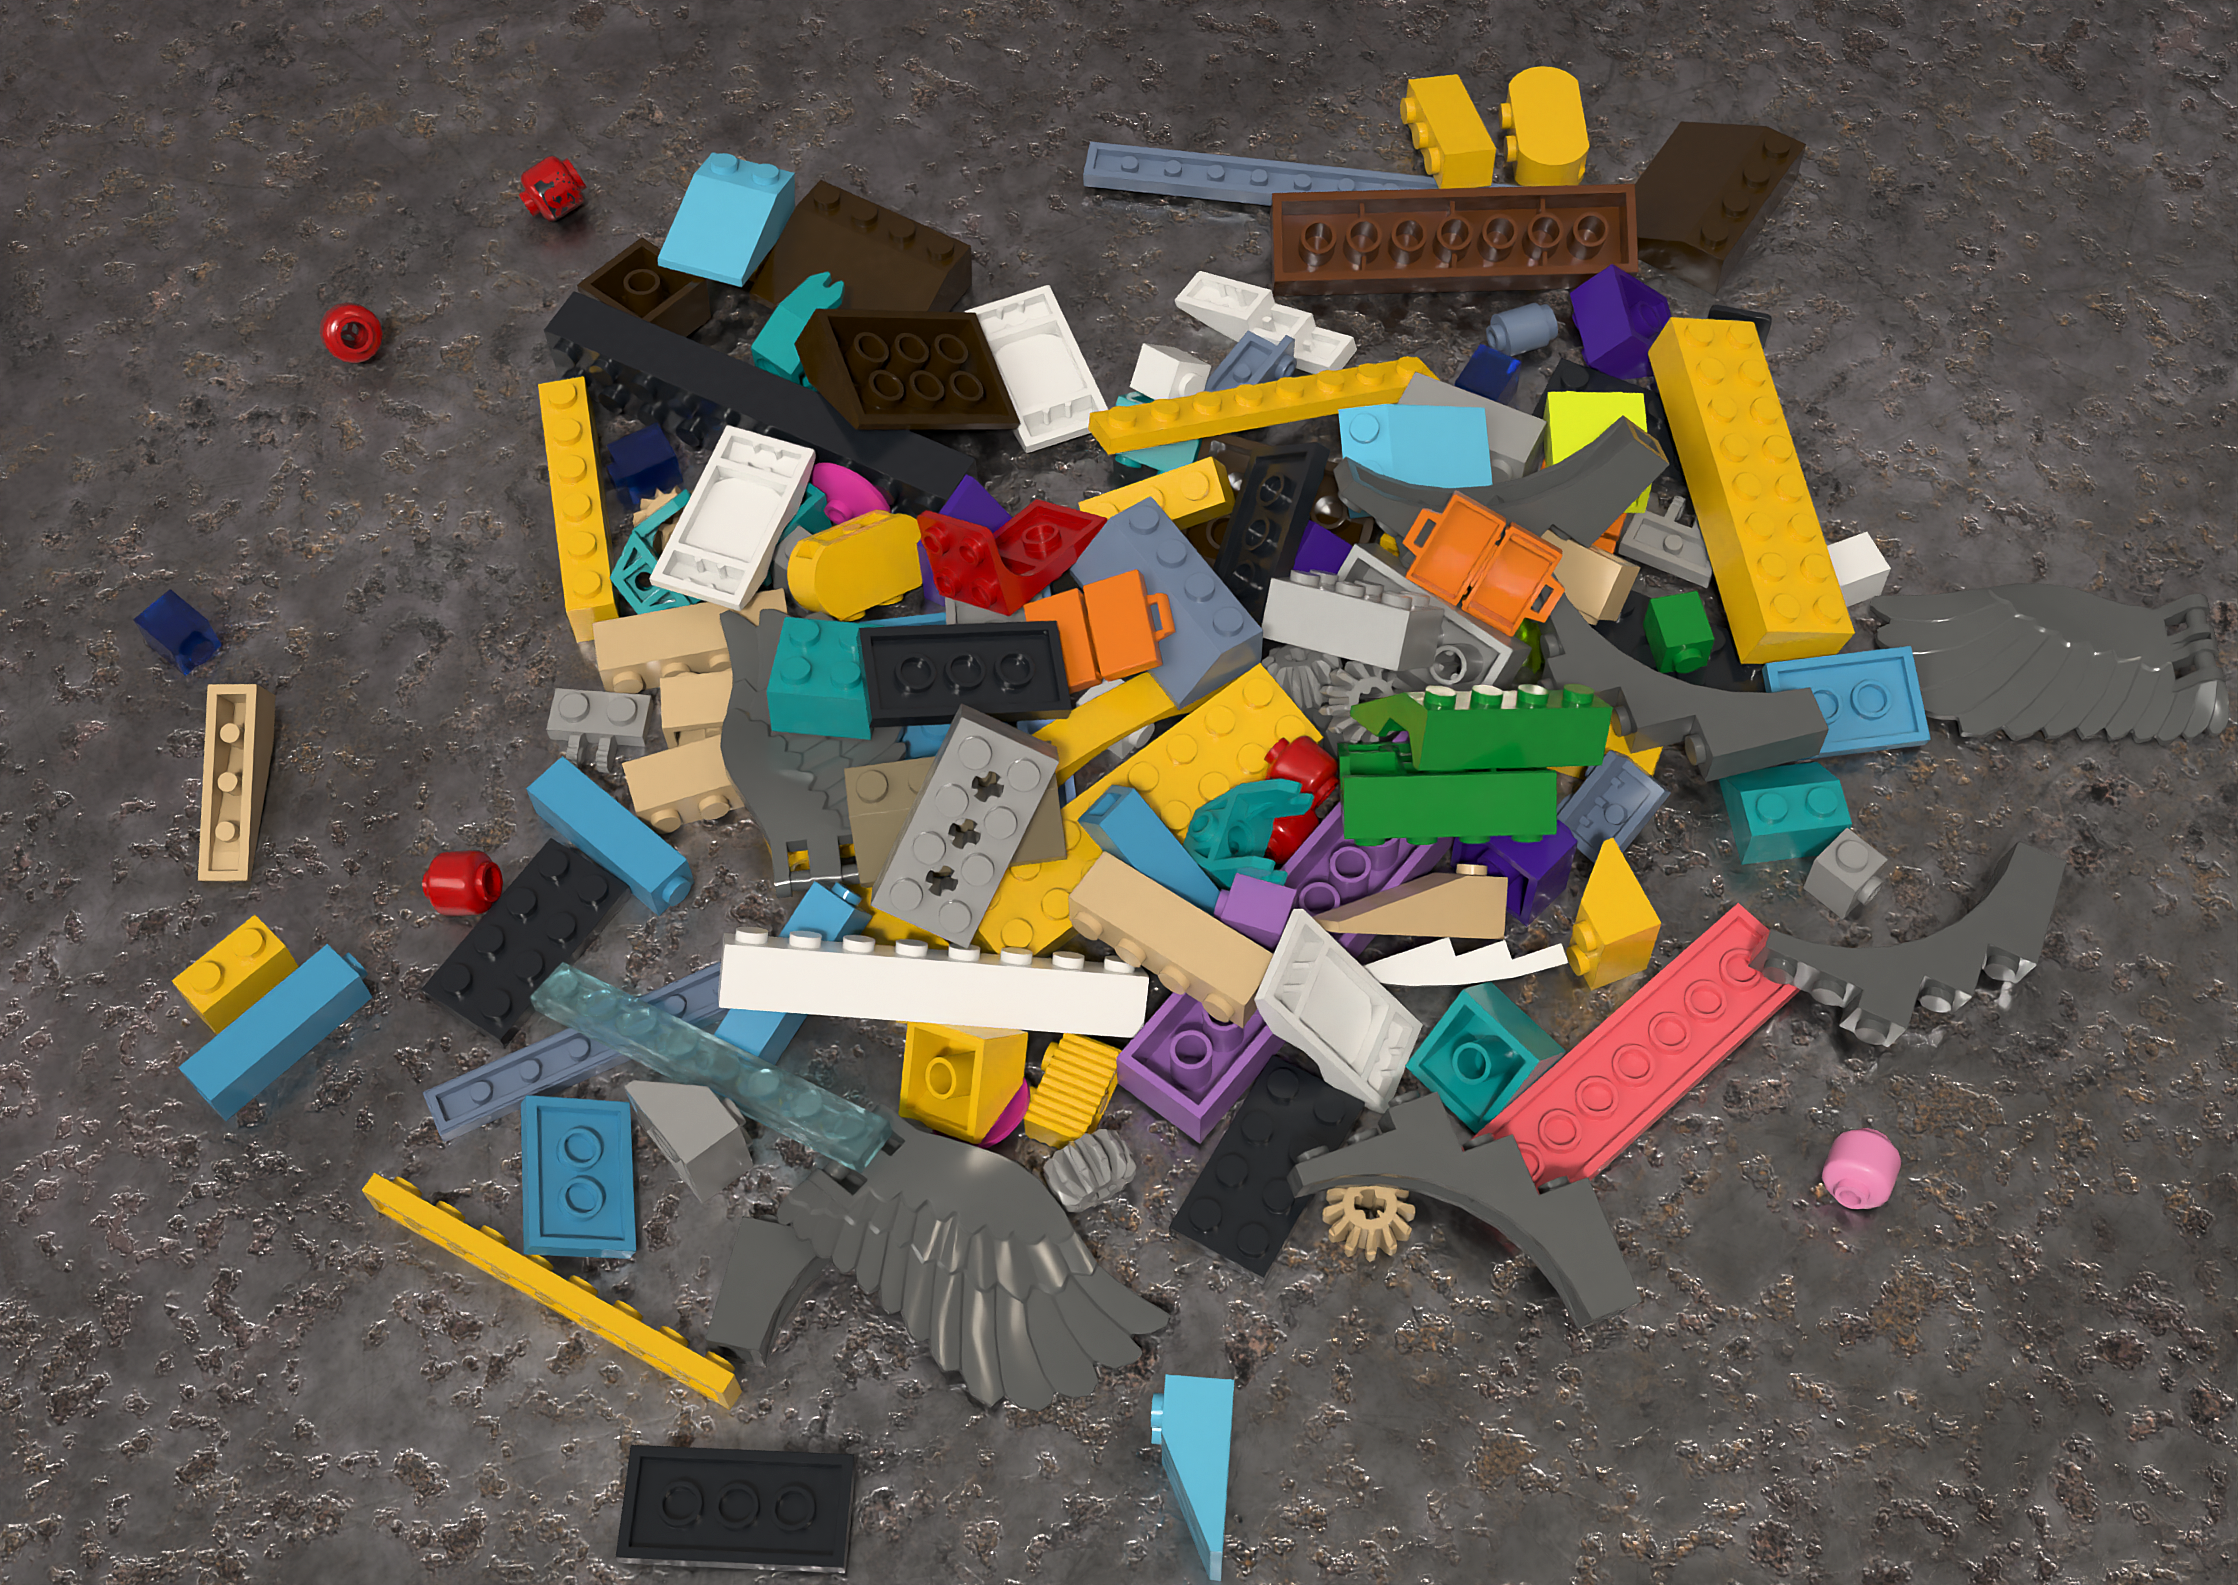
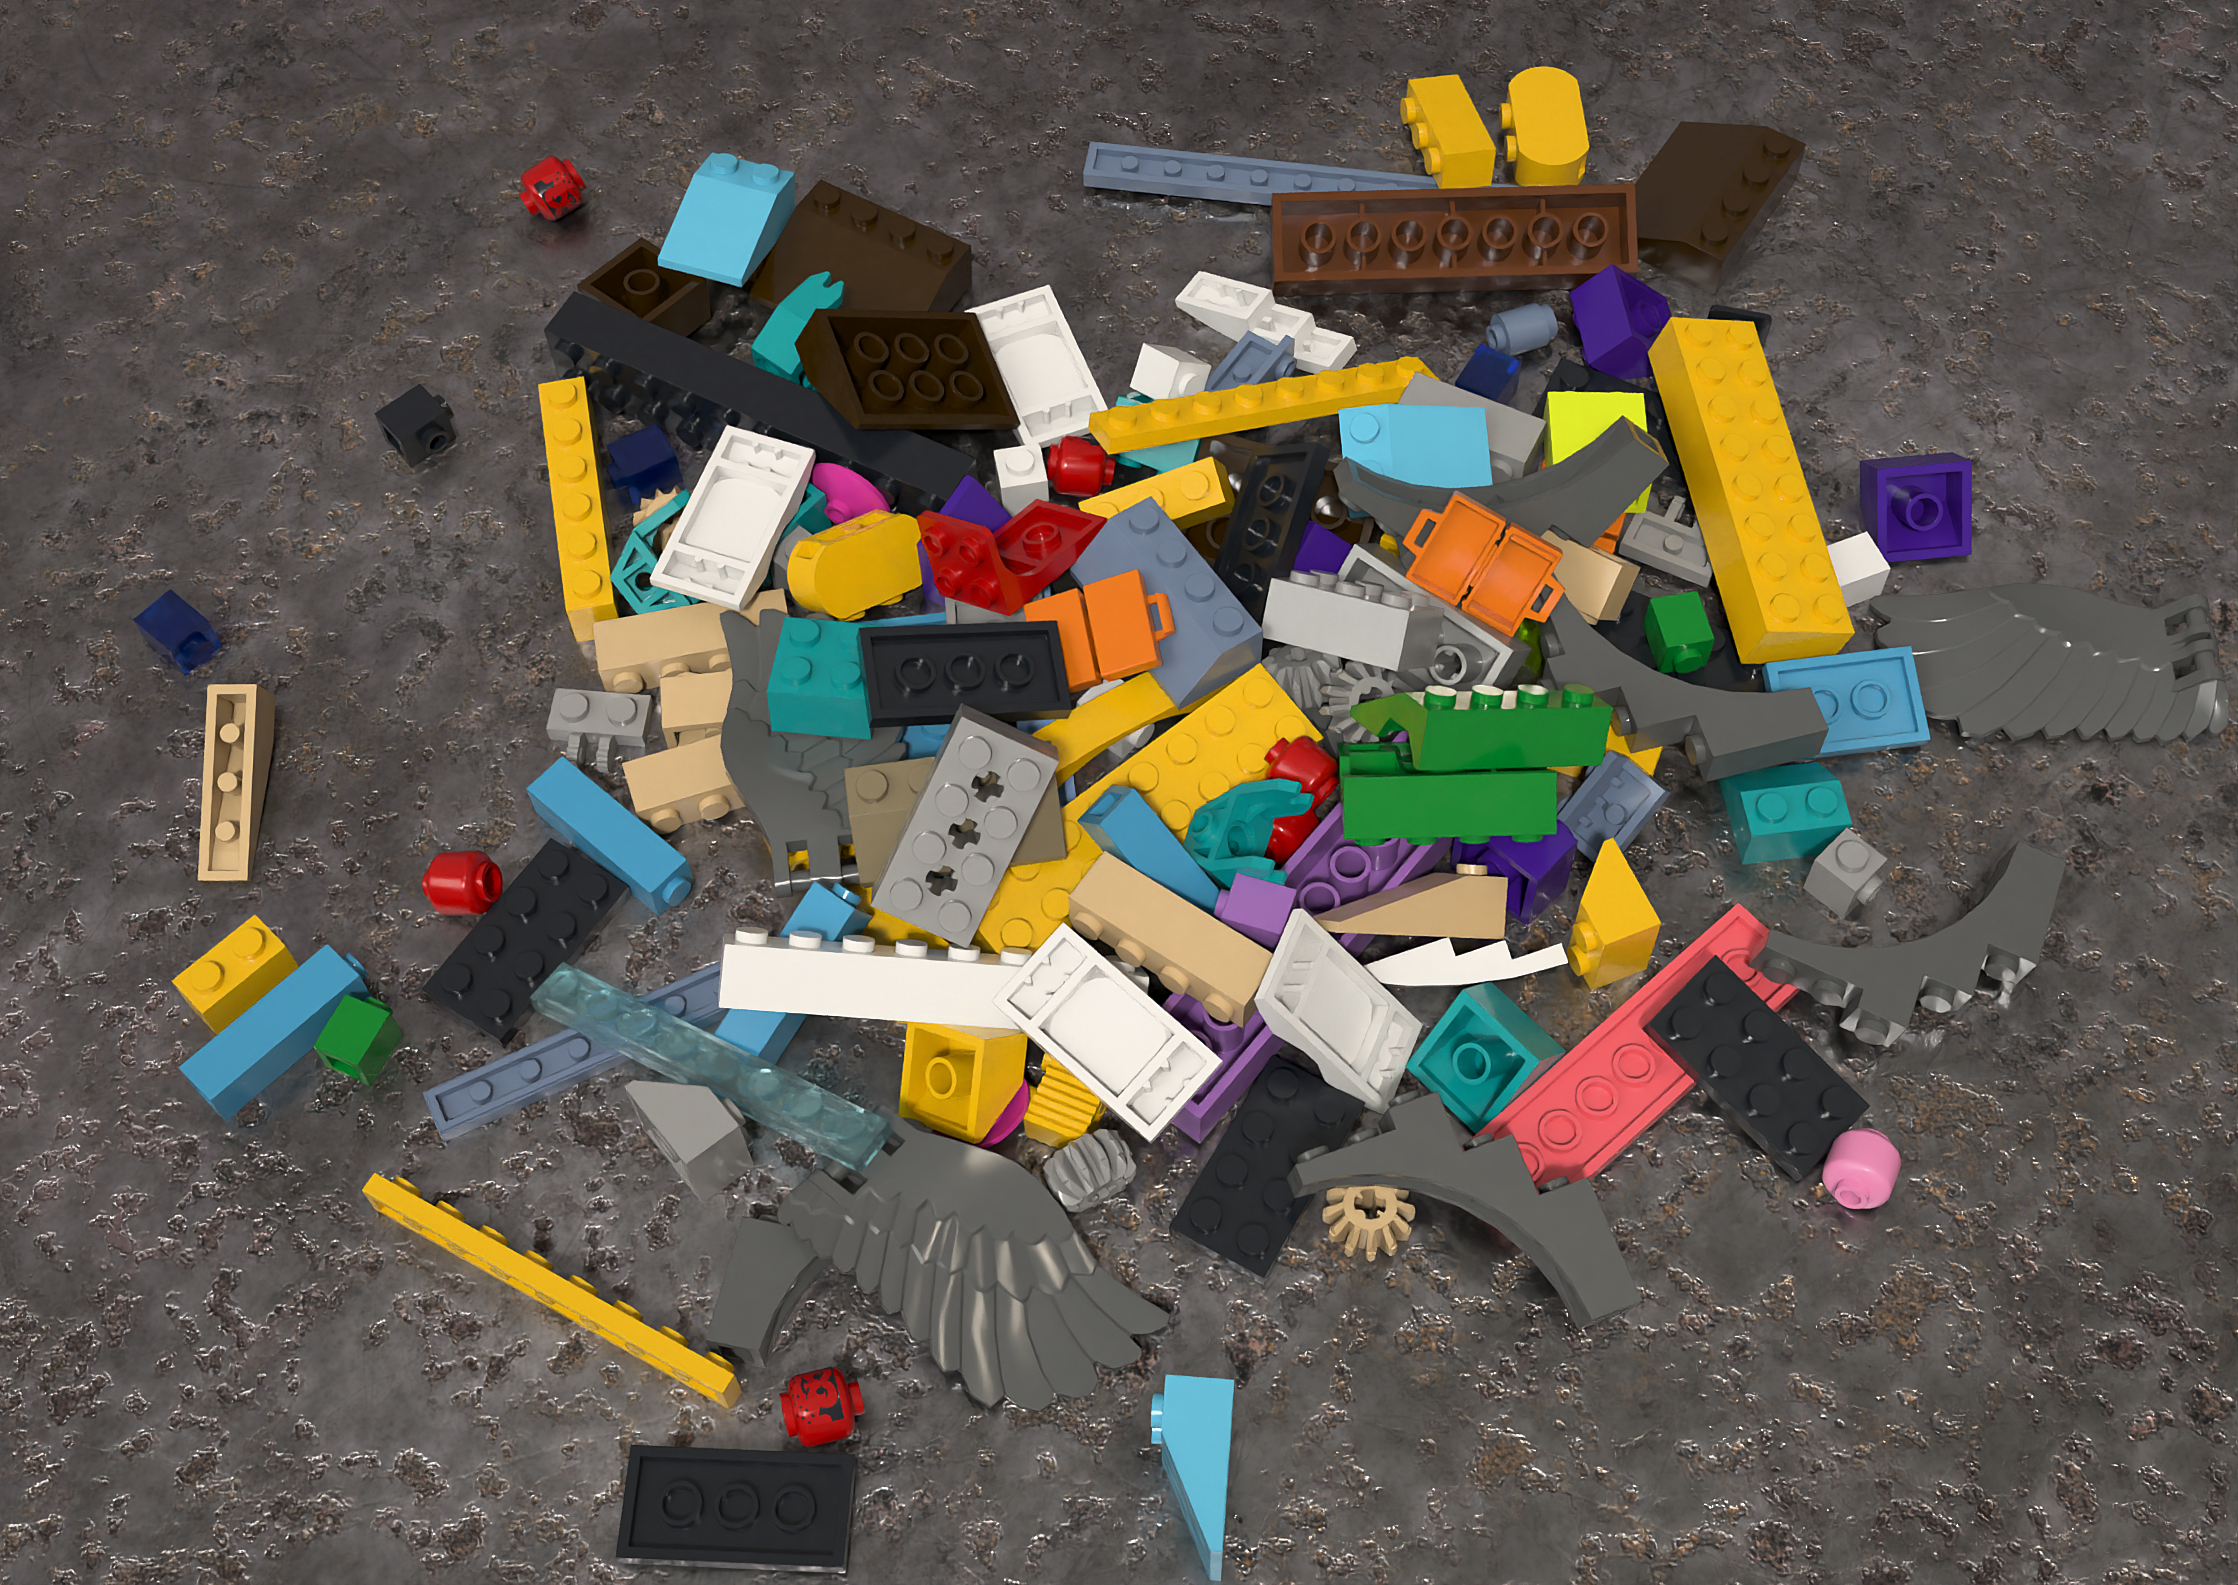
red head [320,302,383,364] -> none
dark azure plate [521,1095,636,1259] -> none
none -> green brick [313,994,403,1086]
none -> black brick [374,384,456,468]
none -> red head [779,1366,864,1447]
none -> white slope [992,922,1223,1144]
none -> white brick [993,443,1049,518]
none -> red head [1046,434,1115,499]
none -> black plate [1642,955,1870,1181]
none -> dark purple slope [1860,452,1972,562]

